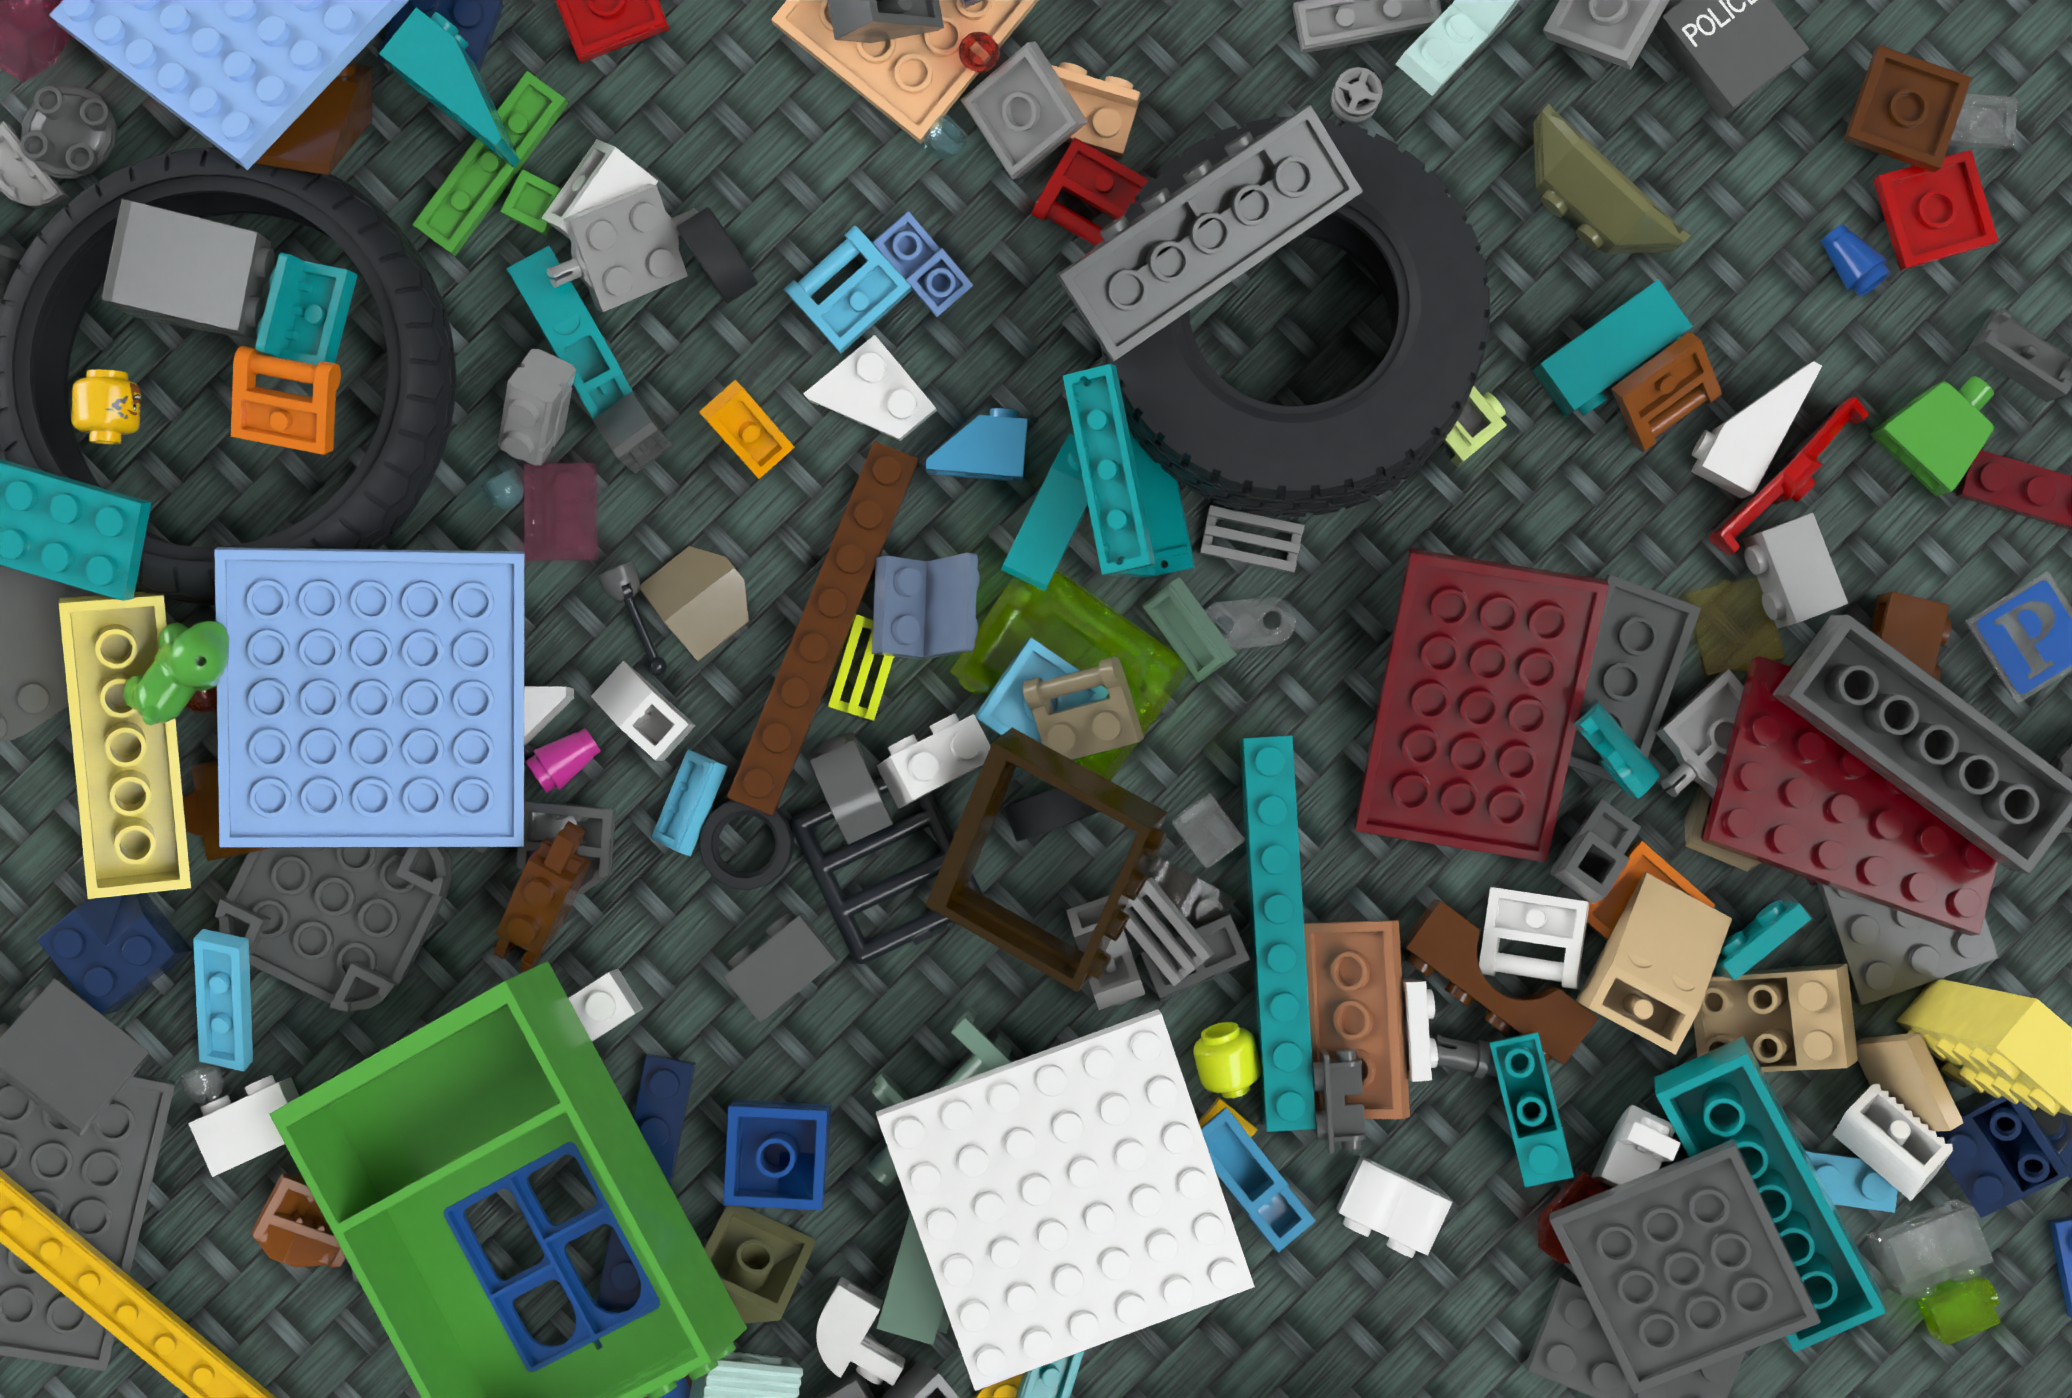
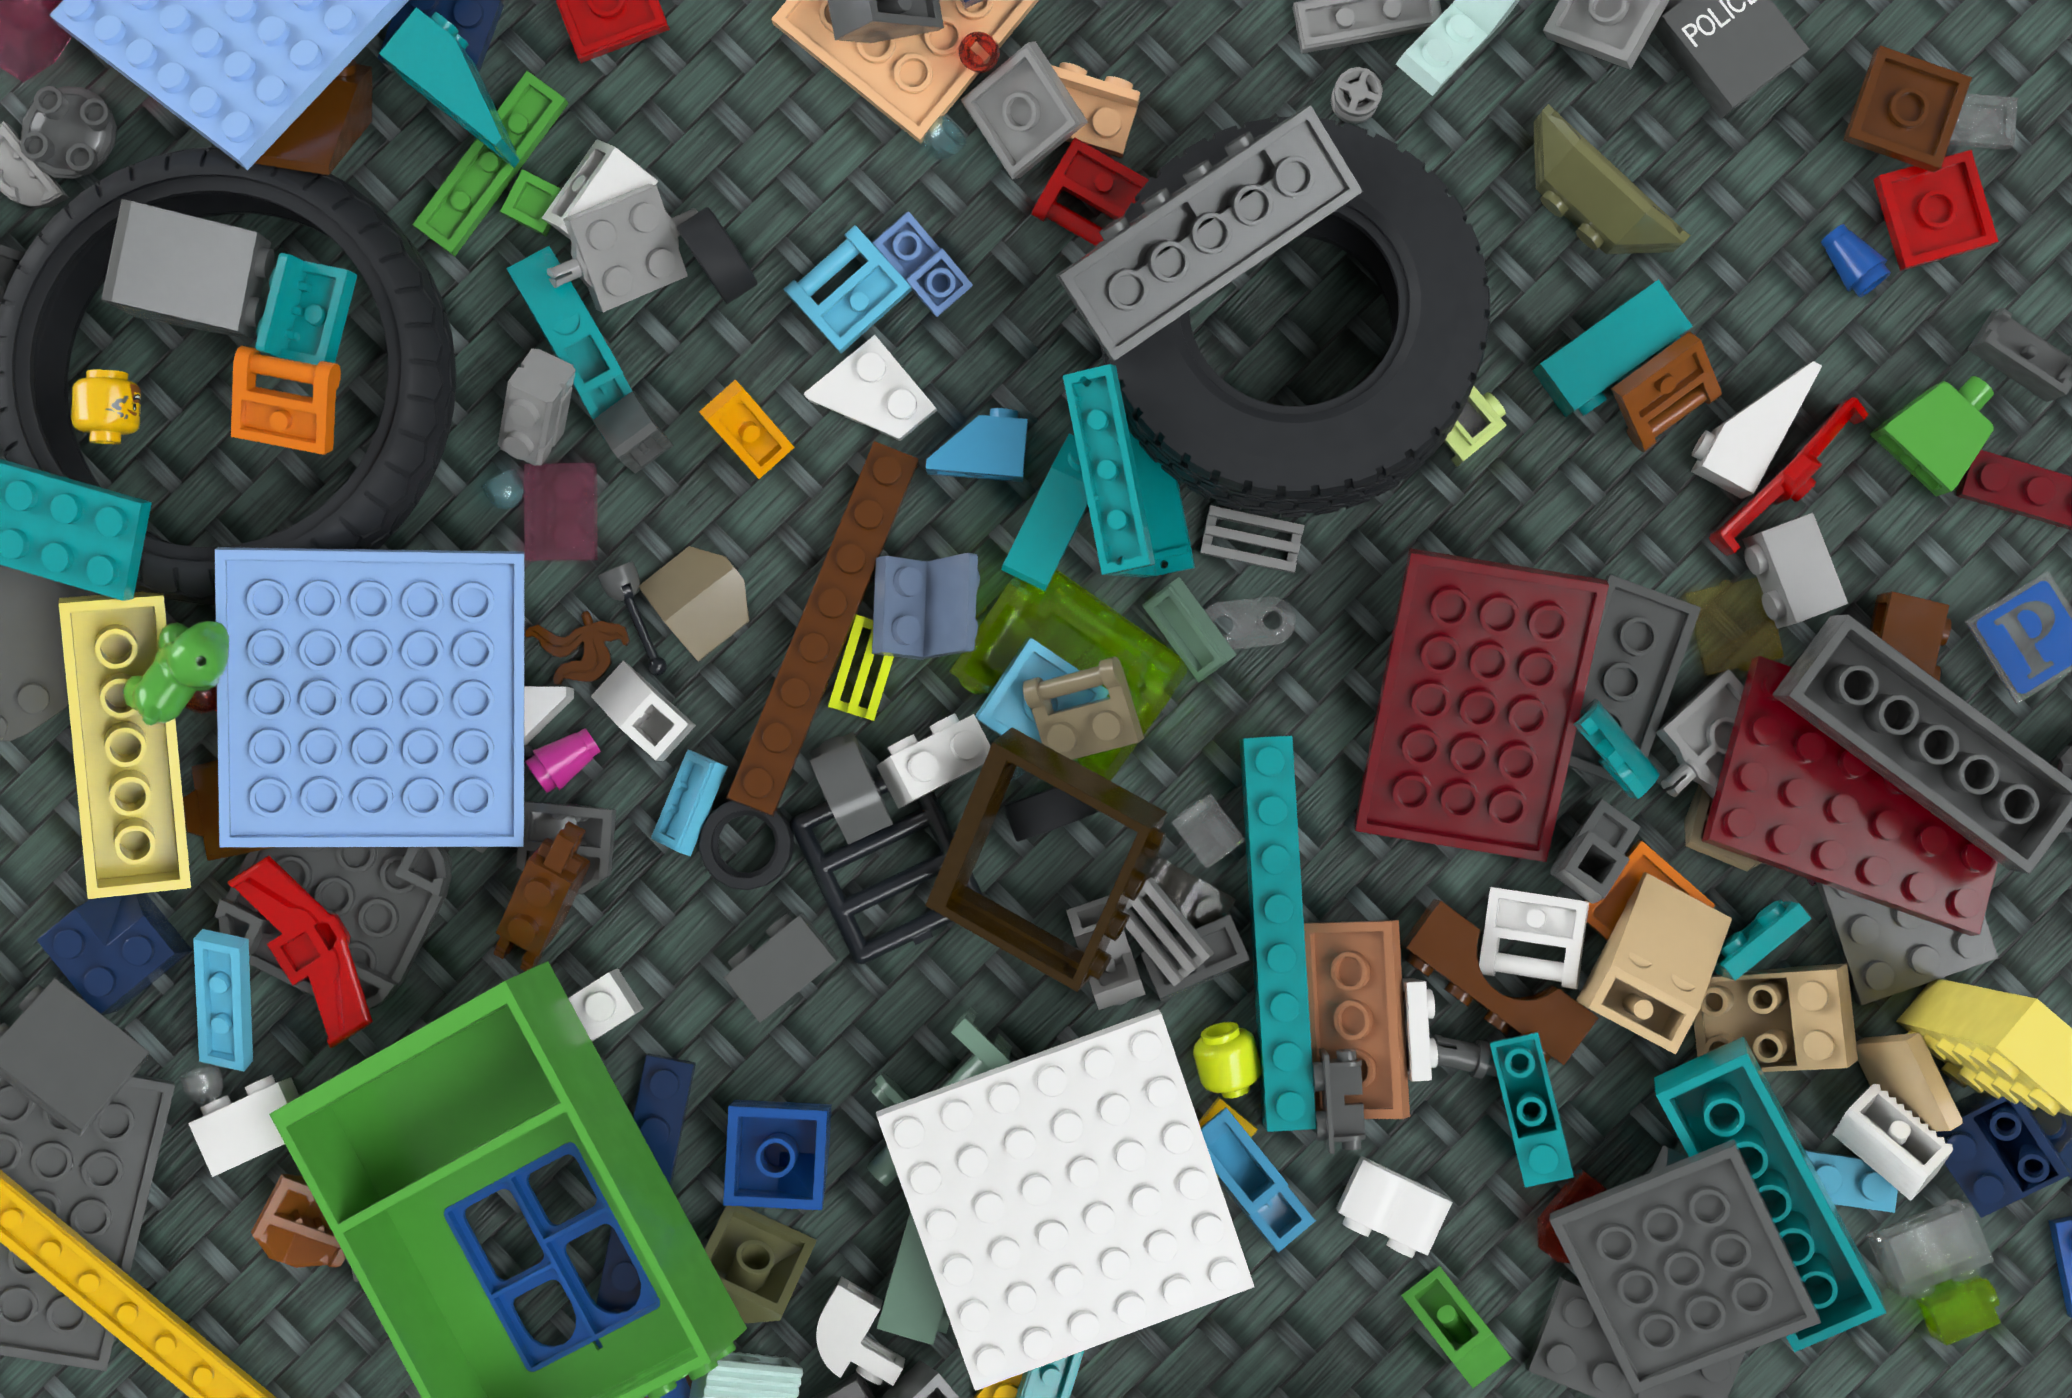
white brick [1592,1105,1681,1188] -> none
none -> red plate [227,855,373,1048]
none -> reddish brown piece [525,611,630,685]
none -> bright green slope [1401,1266,1512,1388]

